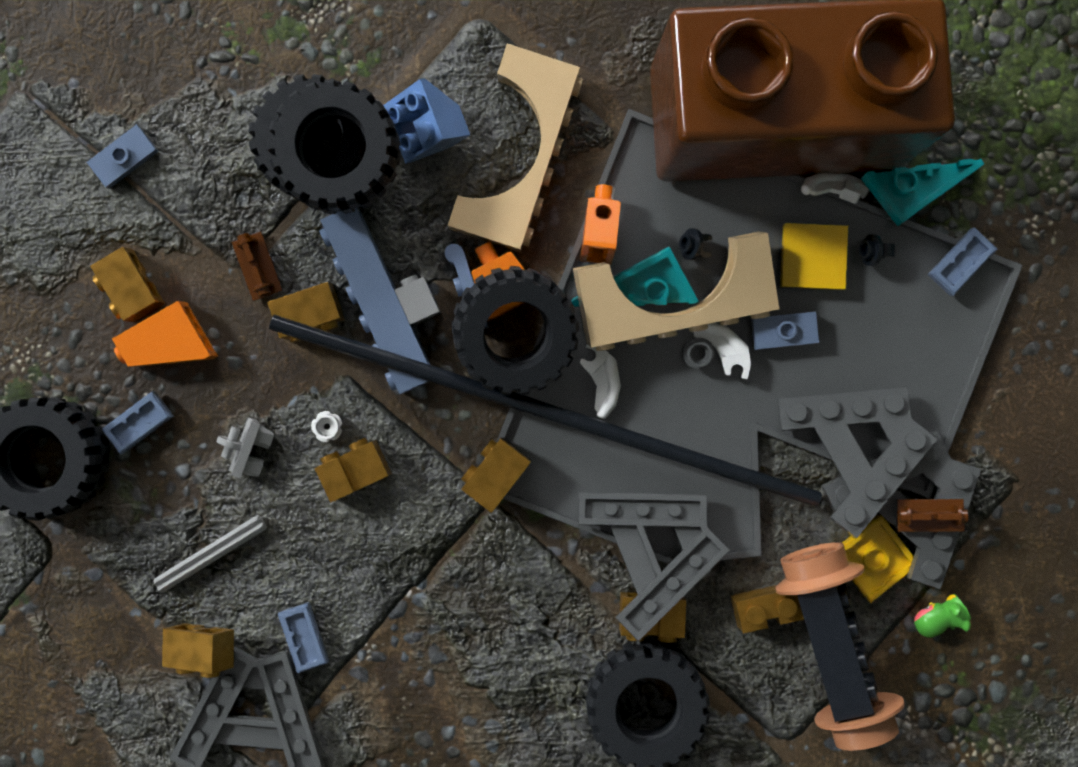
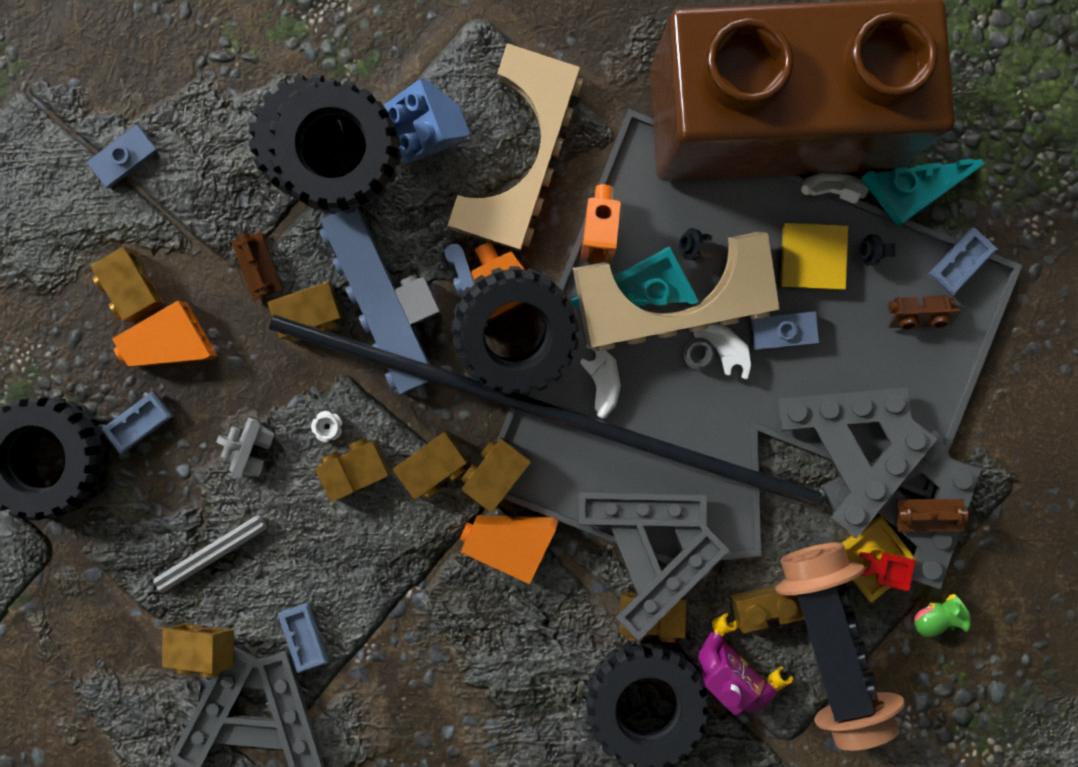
none -> pearl gold brick [393,431,468,500]
none -> orange slope [459,515,558,584]
none -> magenta torso [698,613,793,716]
none -> red plate [858,552,916,591]
none -> reddish brown hinge [888,295,961,331]

